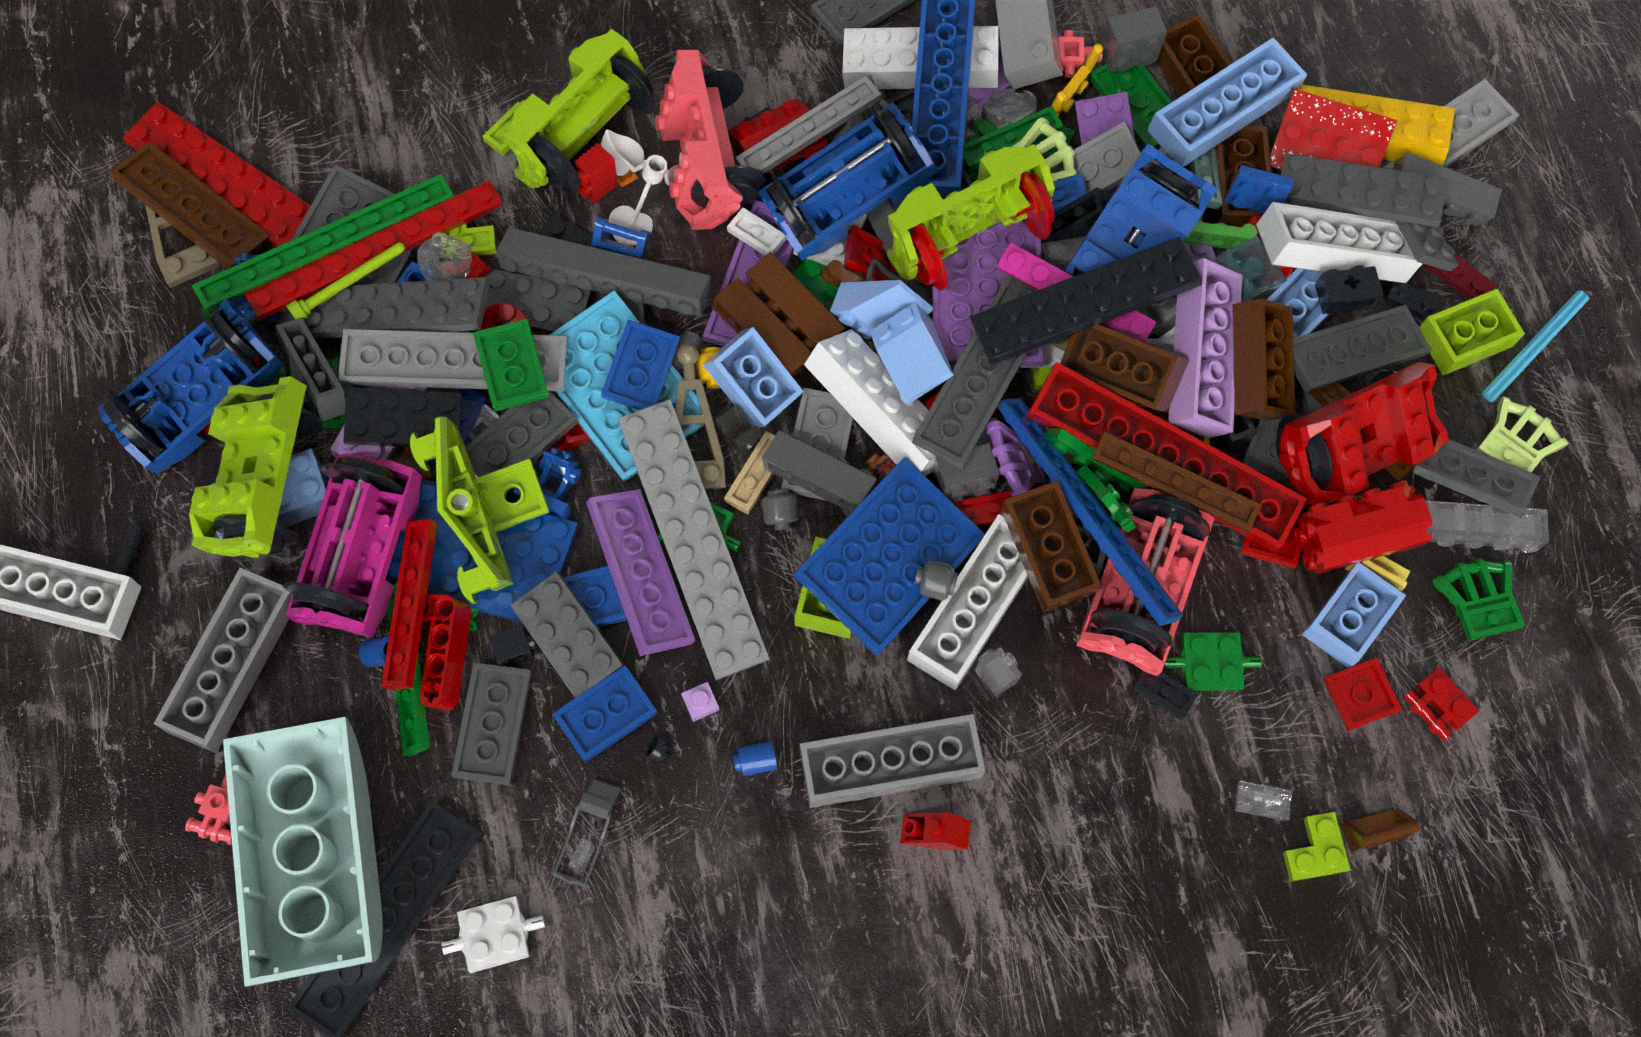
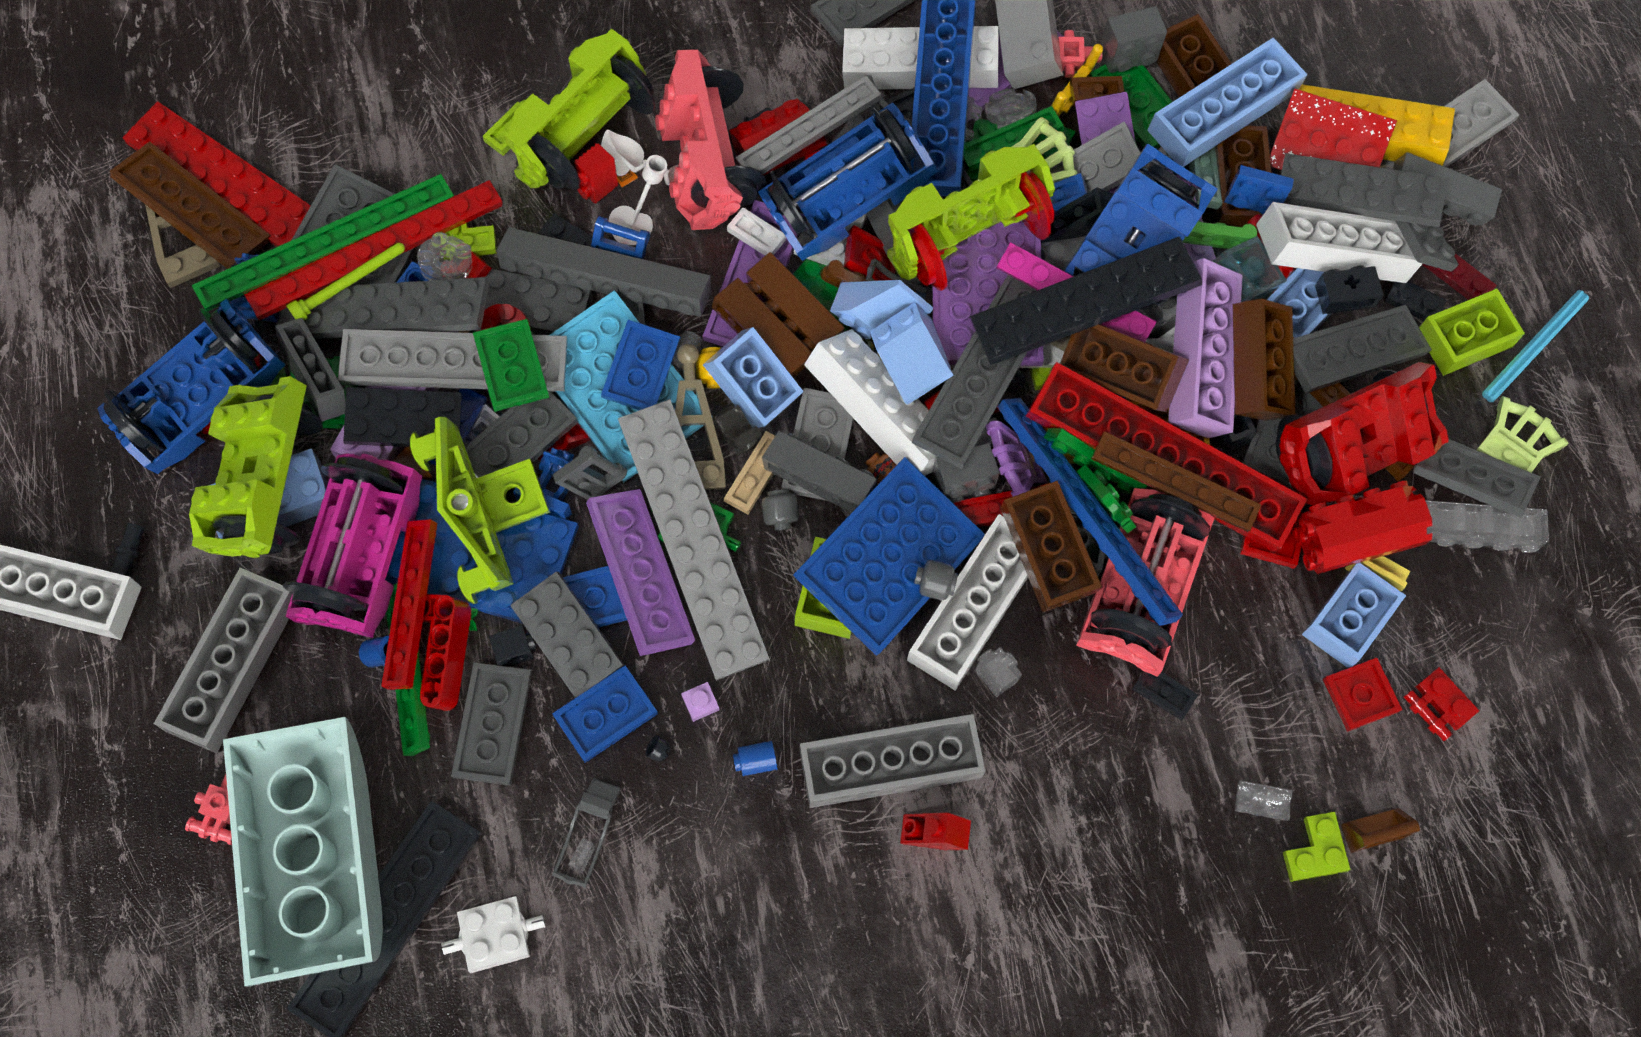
green plate [1163,633,1262,691] -> none
green plate [1432,558,1525,641] -> none
none -> dark grey plate [553,446,627,500]
none -> reddish brown slope [1069,76,1125,106]

